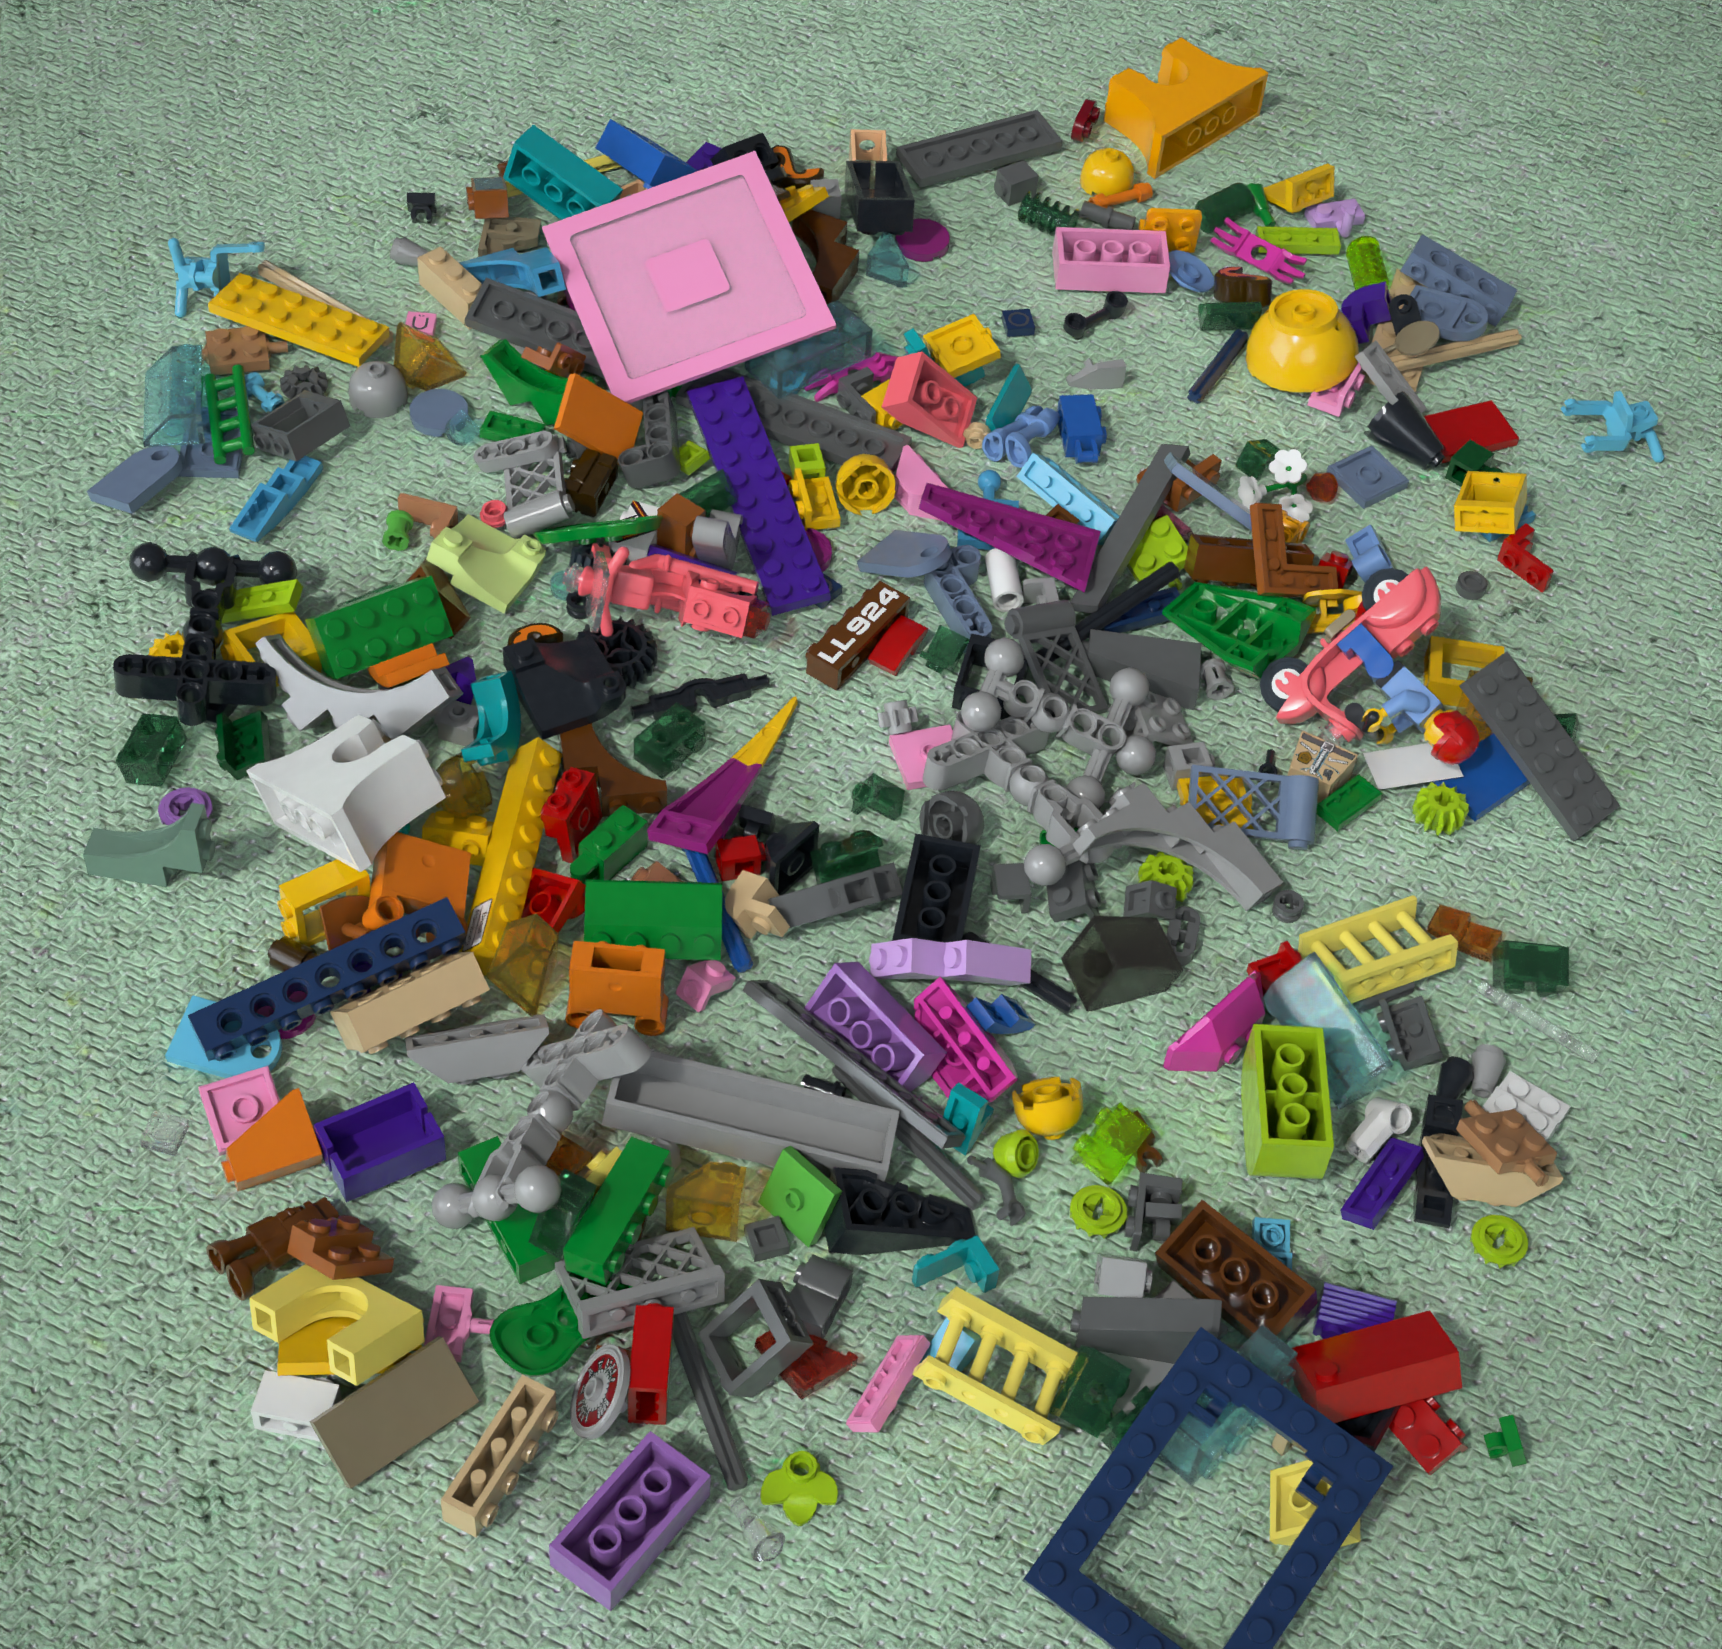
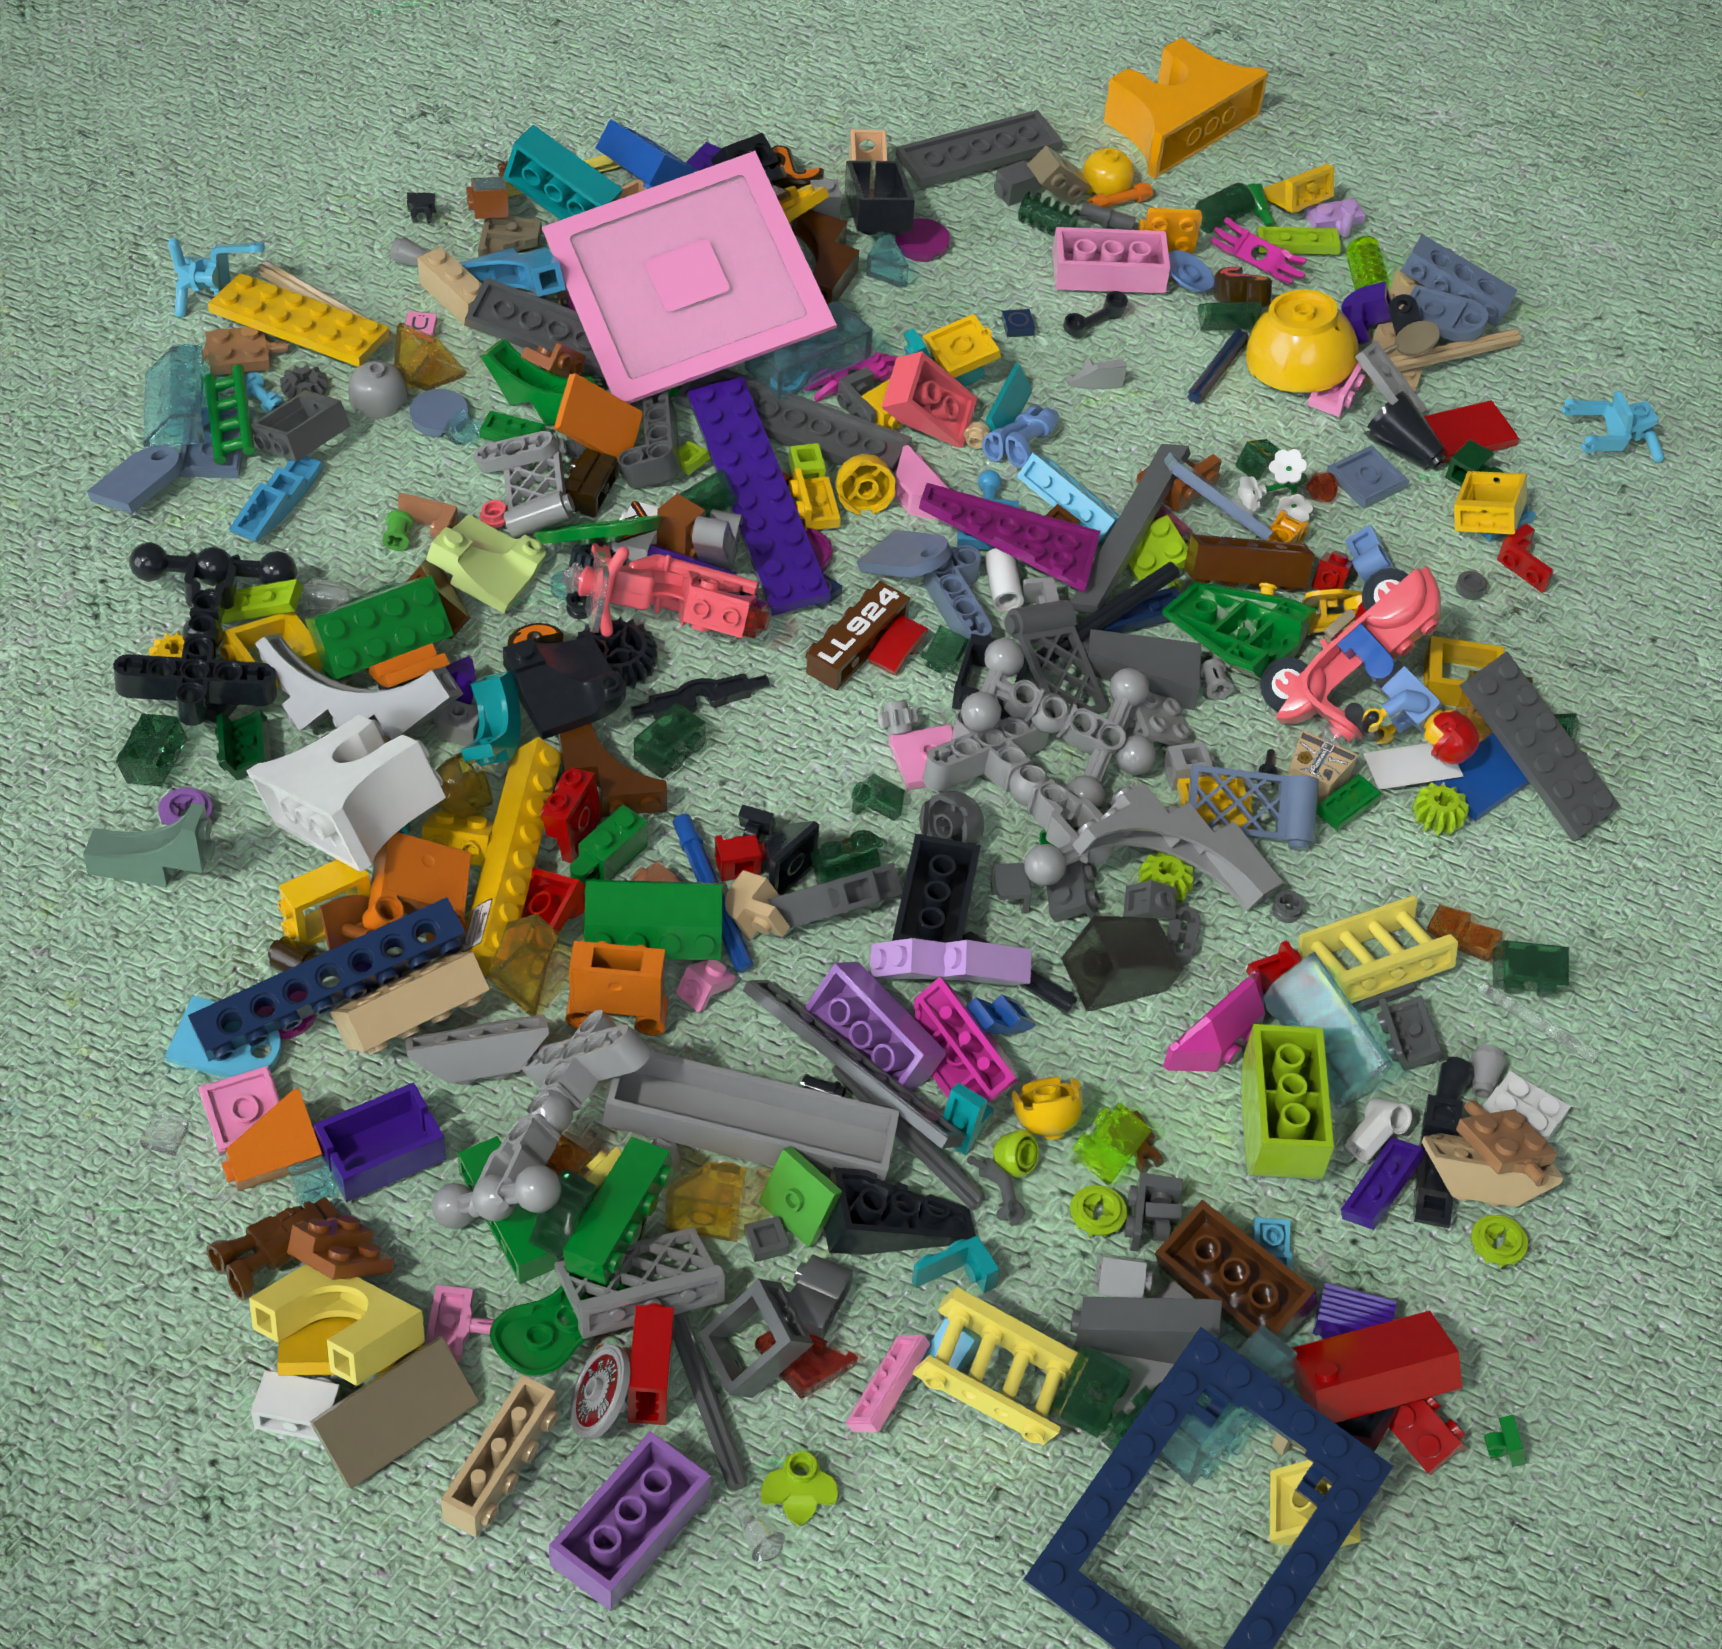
magenta plate [647,696,798,854] -> none
blue brick [1057,394,1107,464] -> none
dark red plate [1071,99,1100,142] -> none
dark orange plate [1250,503,1338,598] -> none
none -> clear light blue tile [288,1156,335,1205]
none -> clear brick [302,578,350,611]
none -> dark tan brick [1027,145,1091,205]

